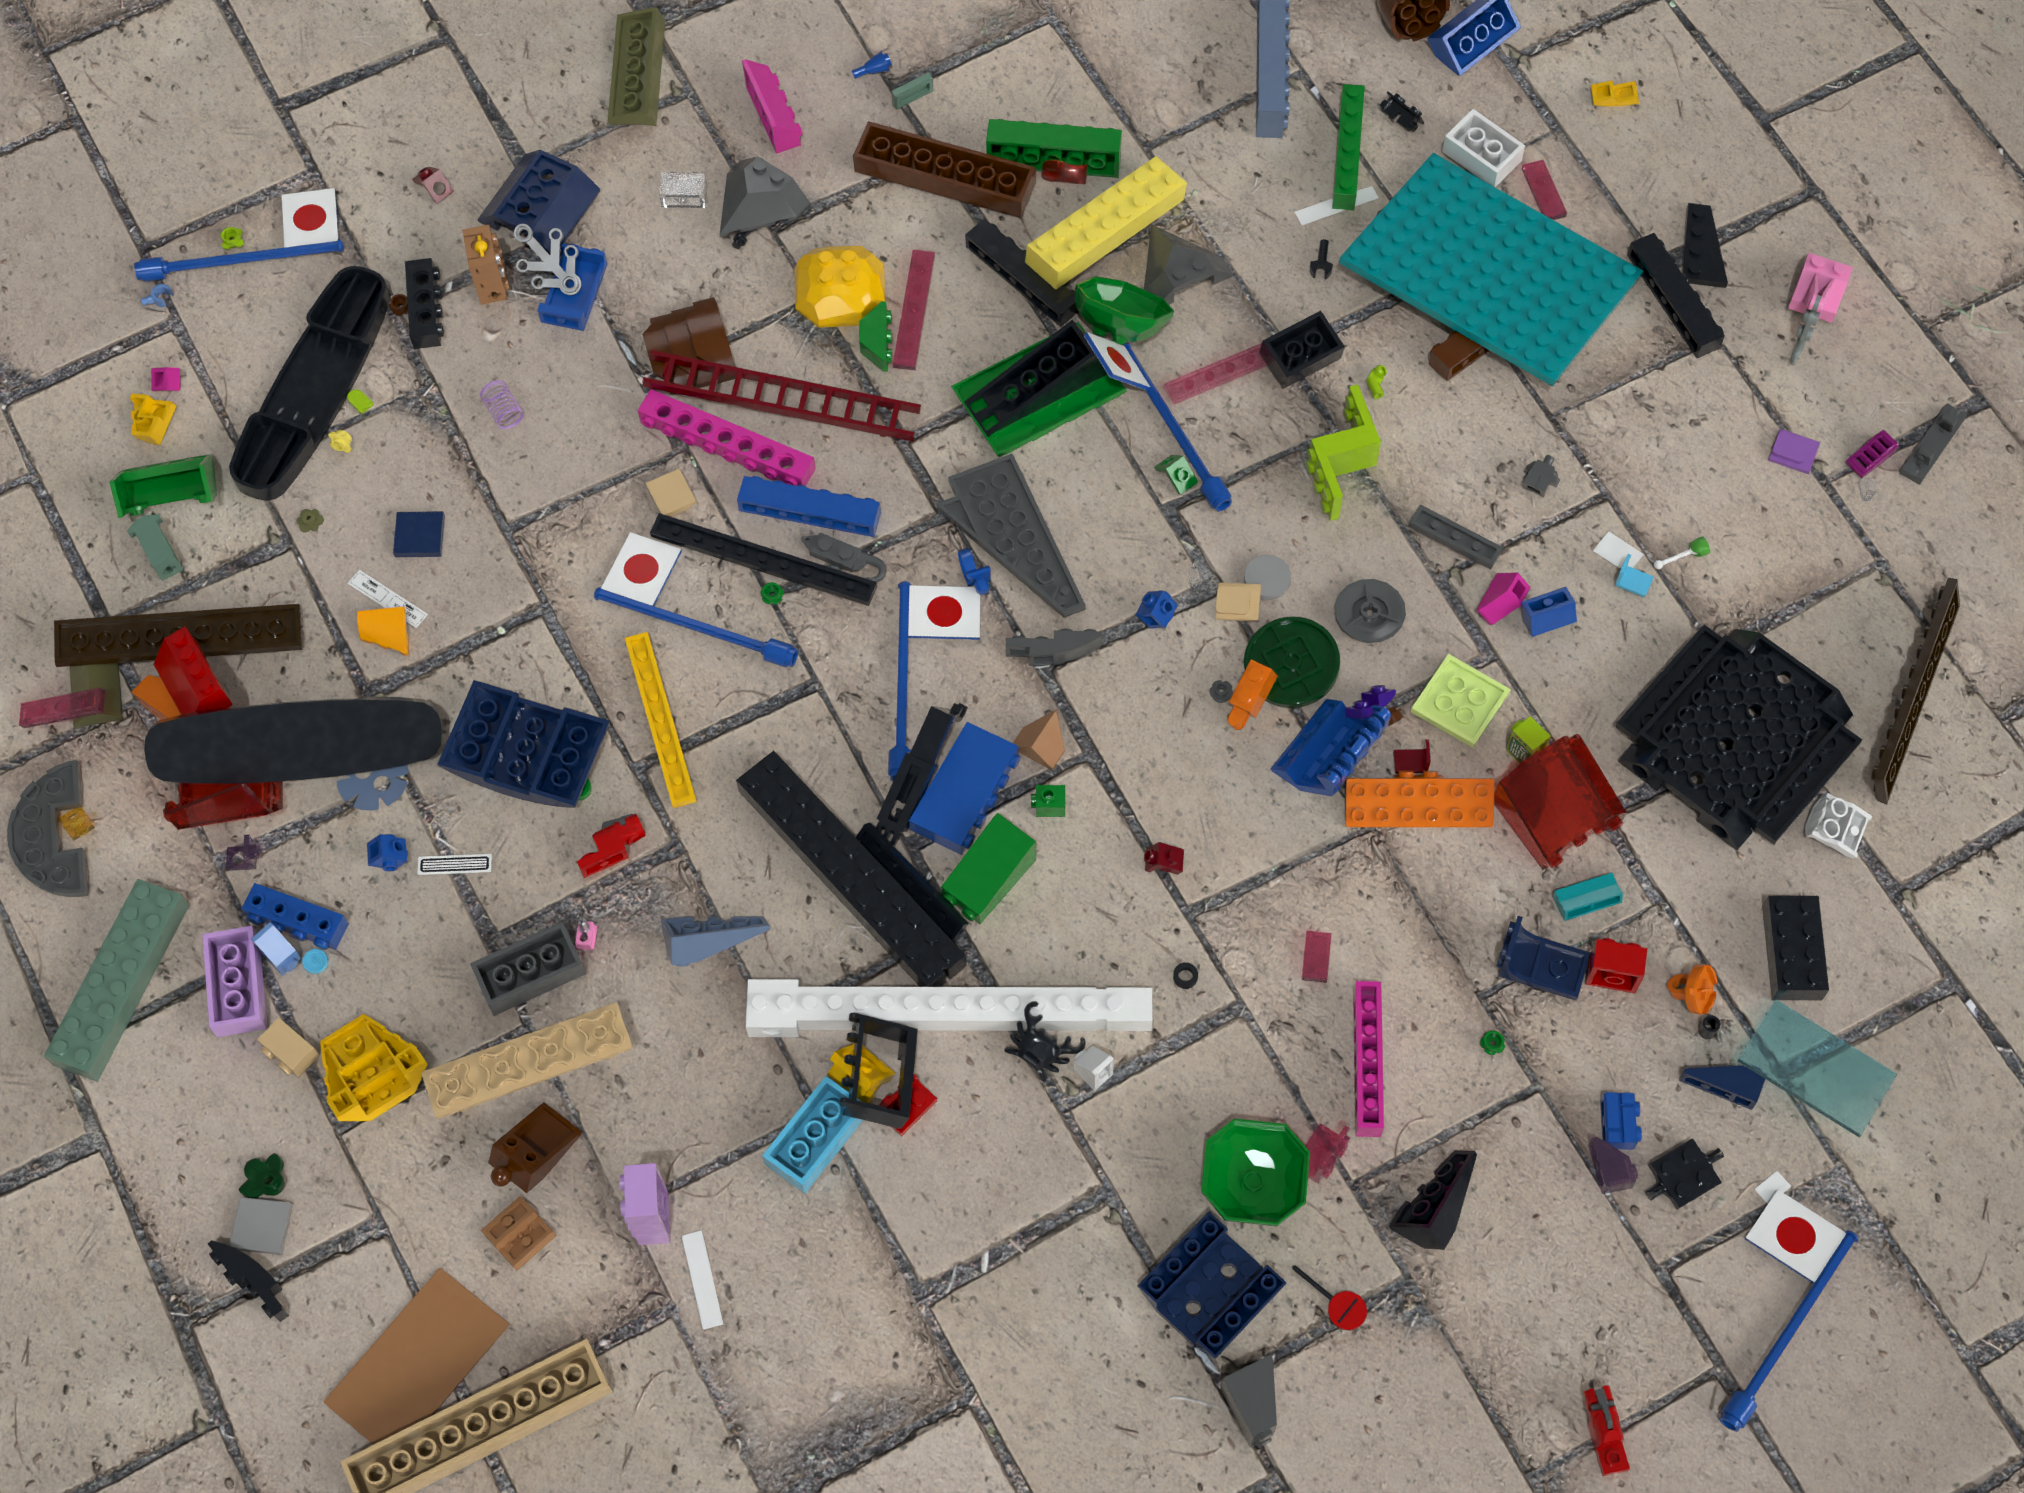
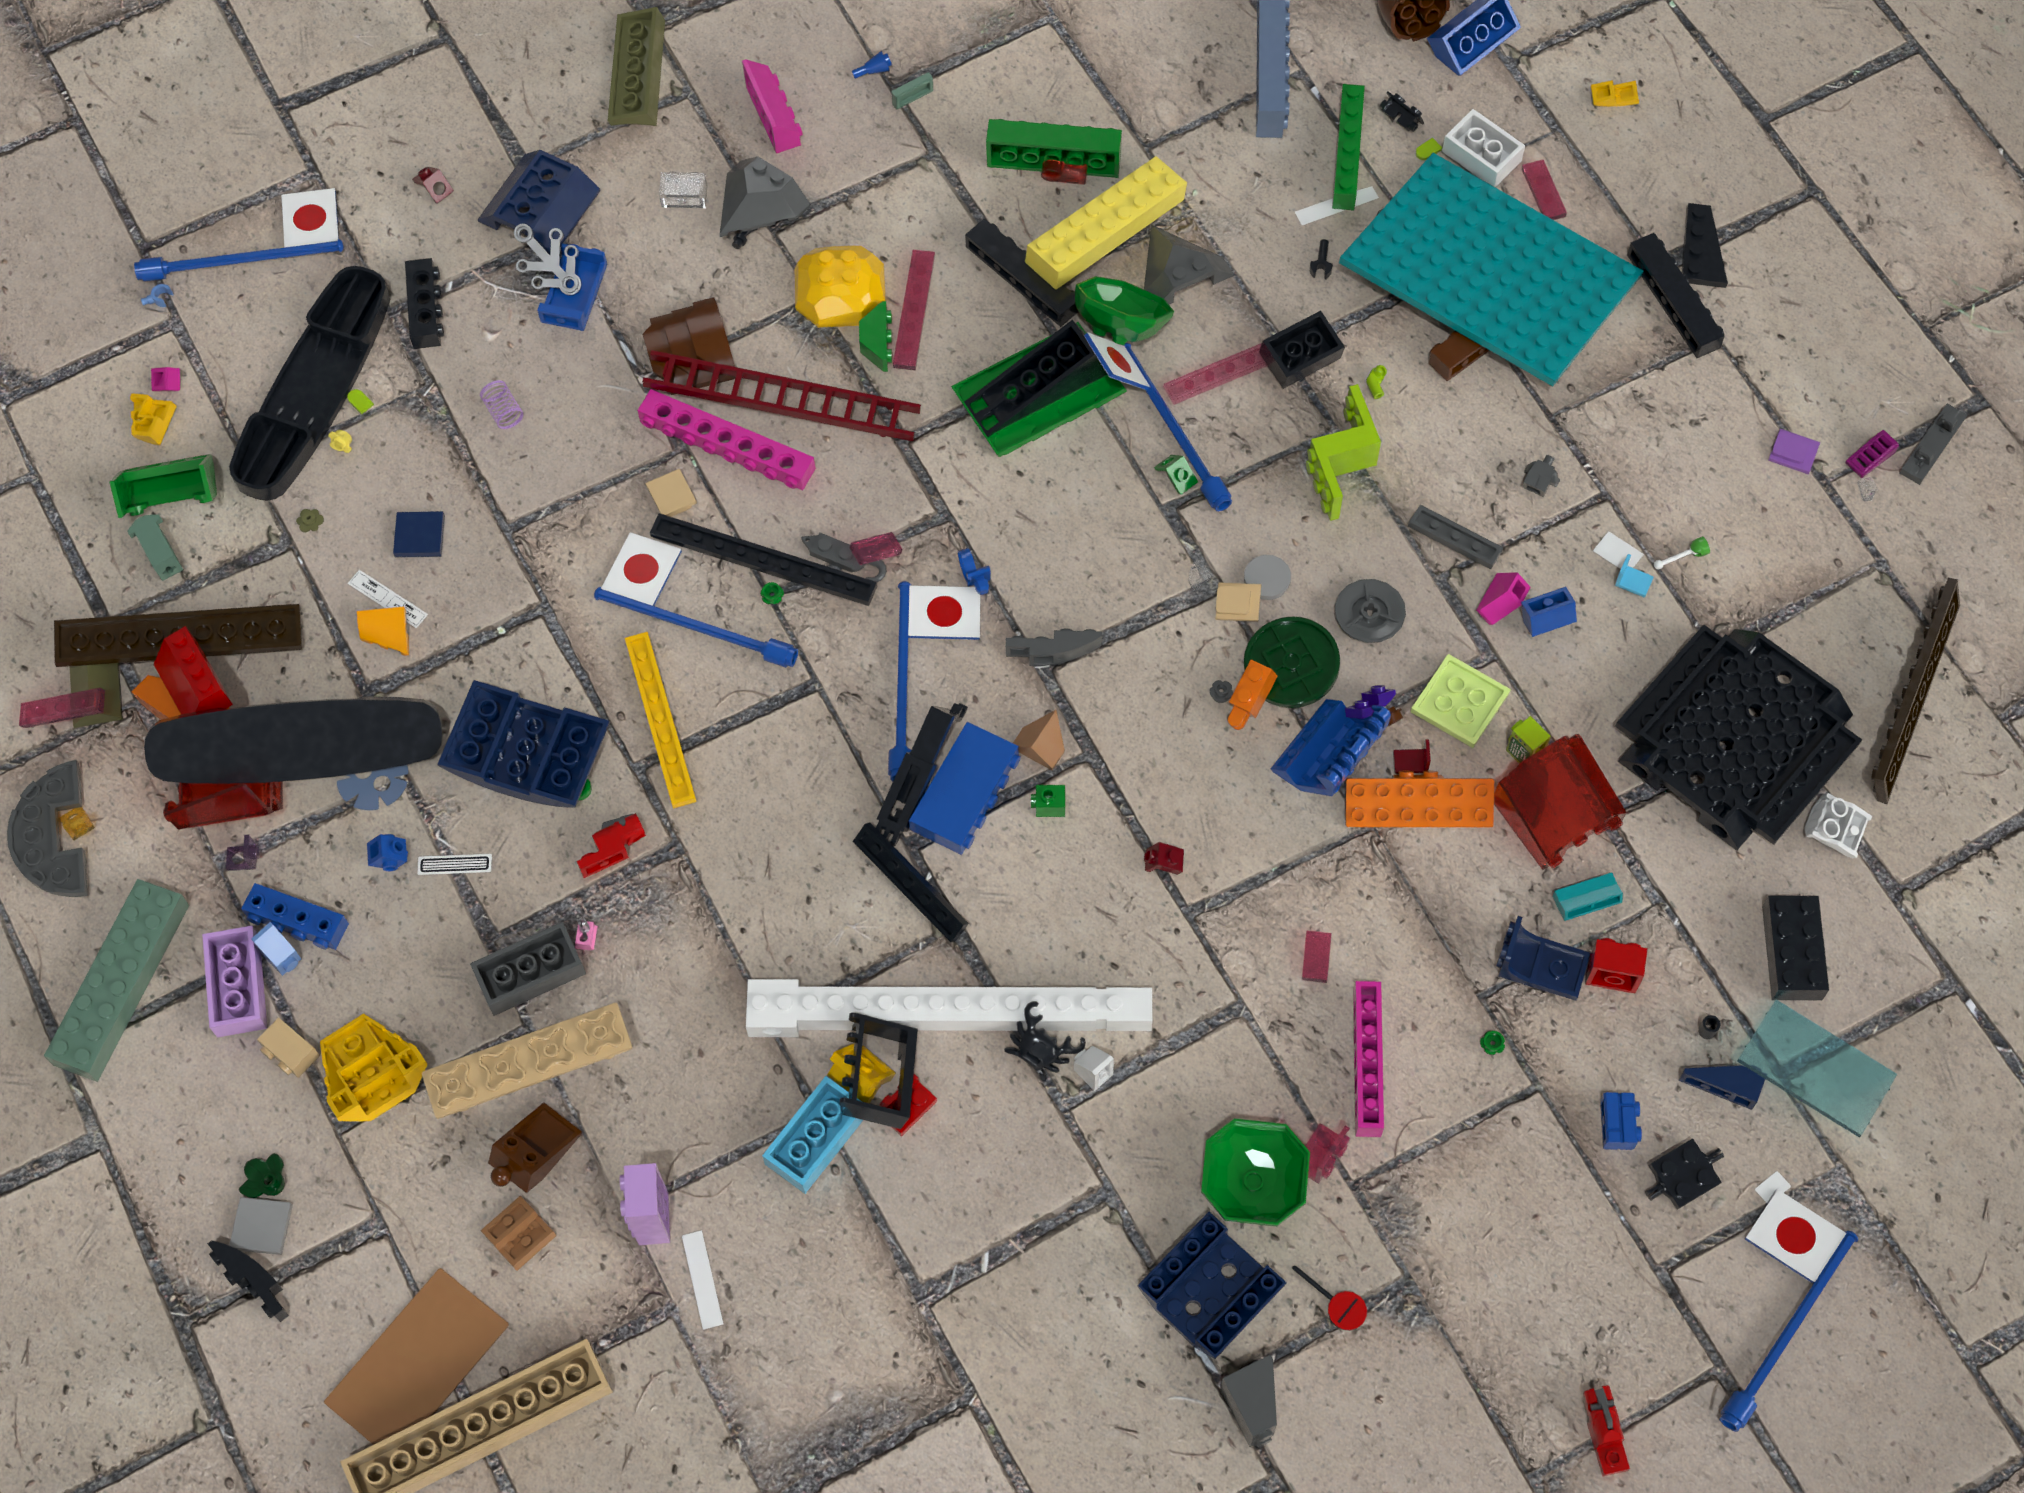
lime plate [220,227,244,250] -> none
medium azure piece [302,949,328,974] -> none
reddish brown plate [389,294,408,316] -> none
medium nougat piece [462,225,510,305] -> none
sand blue wedge [661,916,770,967] -> none
black piece [736,750,967,987] -> none
blue brick [737,476,881,537] -> none
reddish brown brick [853,121,1036,218] -> none
dark grey wing [937,453,1086,618] -> none
green slope [941,813,1036,924] -> none
blue brick [1135,590,1178,629] -> none
black piece [1173,962,1198,989] -> none
black wedge [1389,1150,1477,1250] -> none
clear purple slope [1588,1137,1638,1194] -> none
orange tile [1667,964,1717,1015] -> none
bright pink slope [1788,253,1853,365] -> none
none -> clear pink tile [849,532,902,565]
none -> lime piece [1416,137,1442,160]

